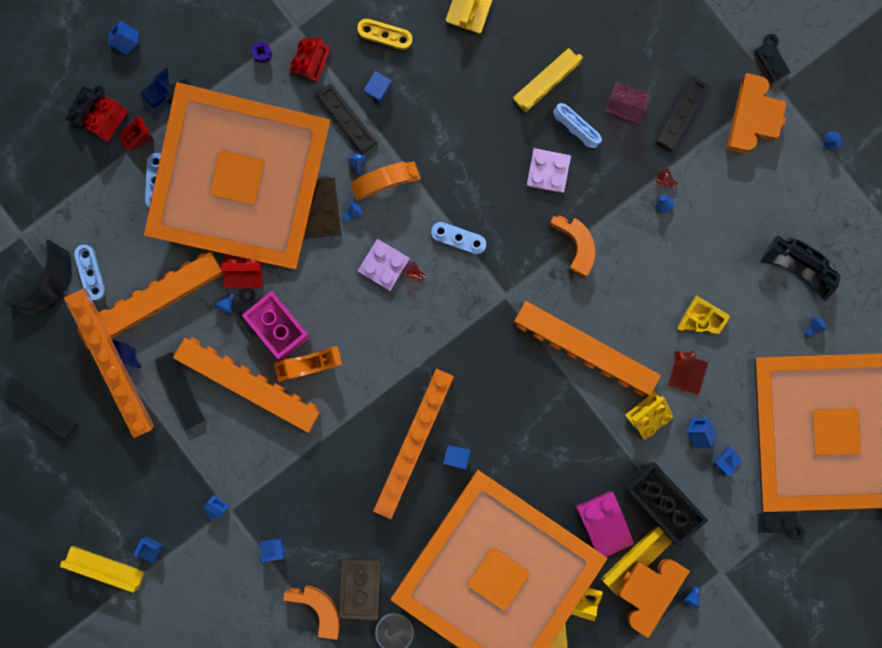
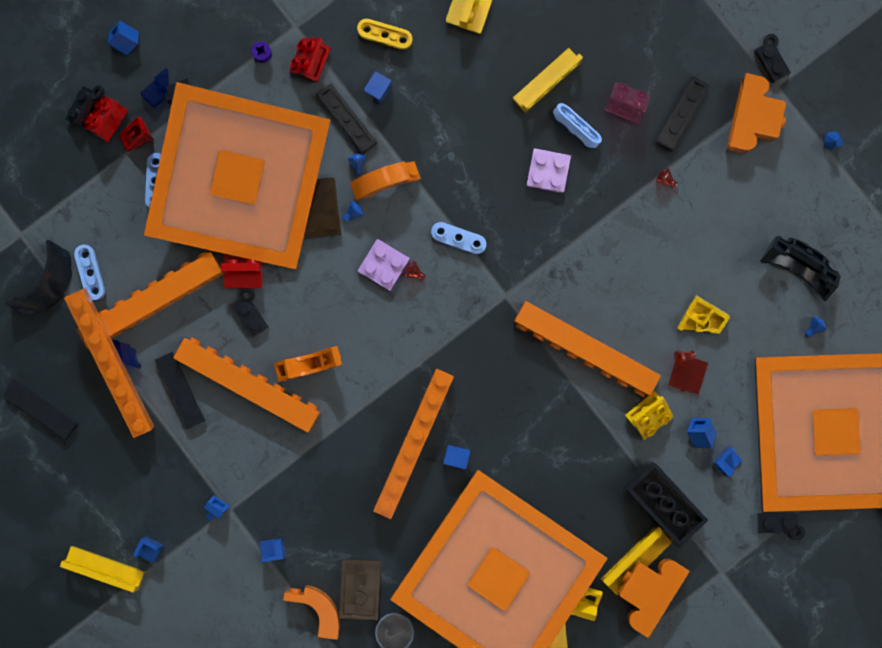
blue rock [215,293,234,315] -> none
dark pink slope [242,291,311,361] -> none
orange arch [549,215,595,278] -> none
dark pink slope [575,491,634,557] -> none
blue rock [655,194,674,213] -> none
blue rock [681,587,701,609] -> none

